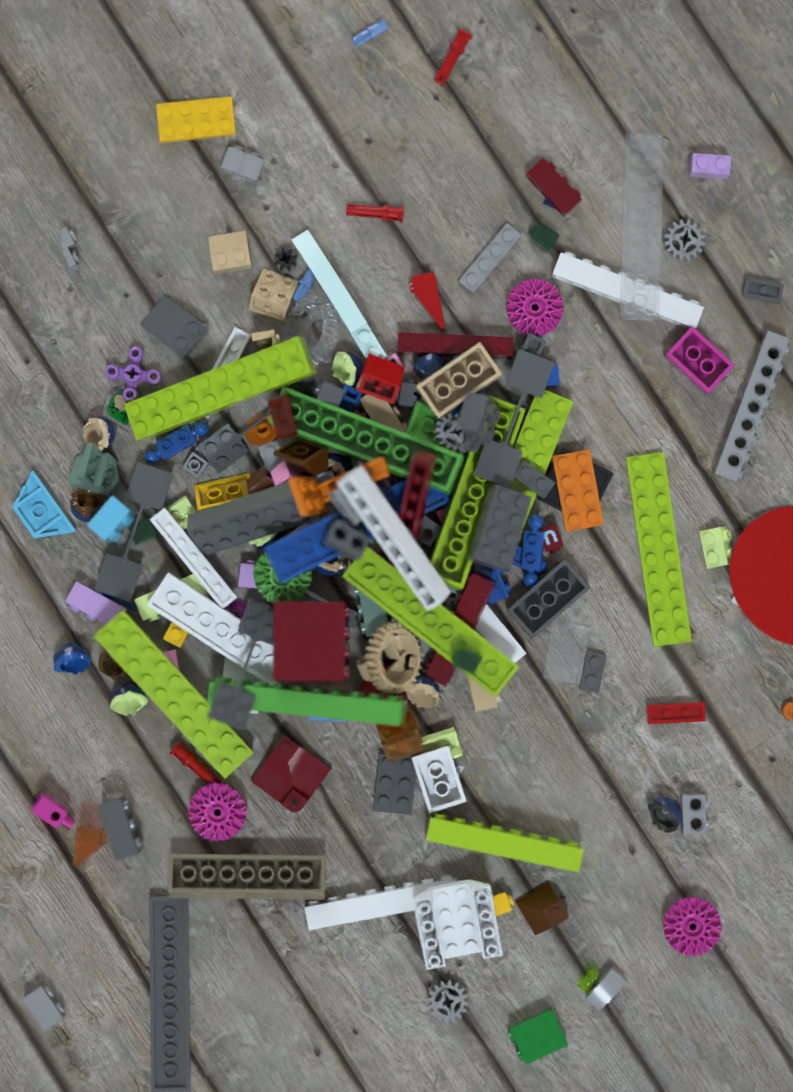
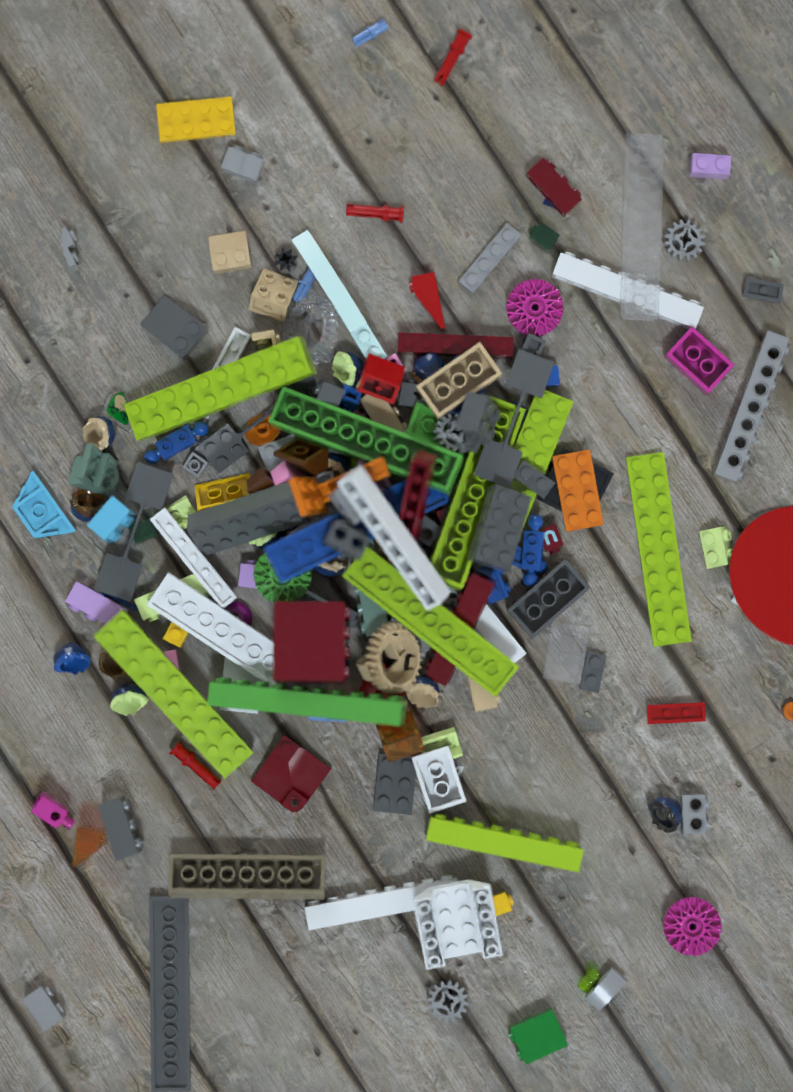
medium lavender gear [105,346,162,403] -> none
dark pink wheel [188,783,247,842] -> none
dark grey hinge [207,598,274,731] -> none
clear red hinge [268,394,298,440] -> none
clear green brick [451,648,482,675] -> none
reddish brown slope [515,882,570,935] -> none

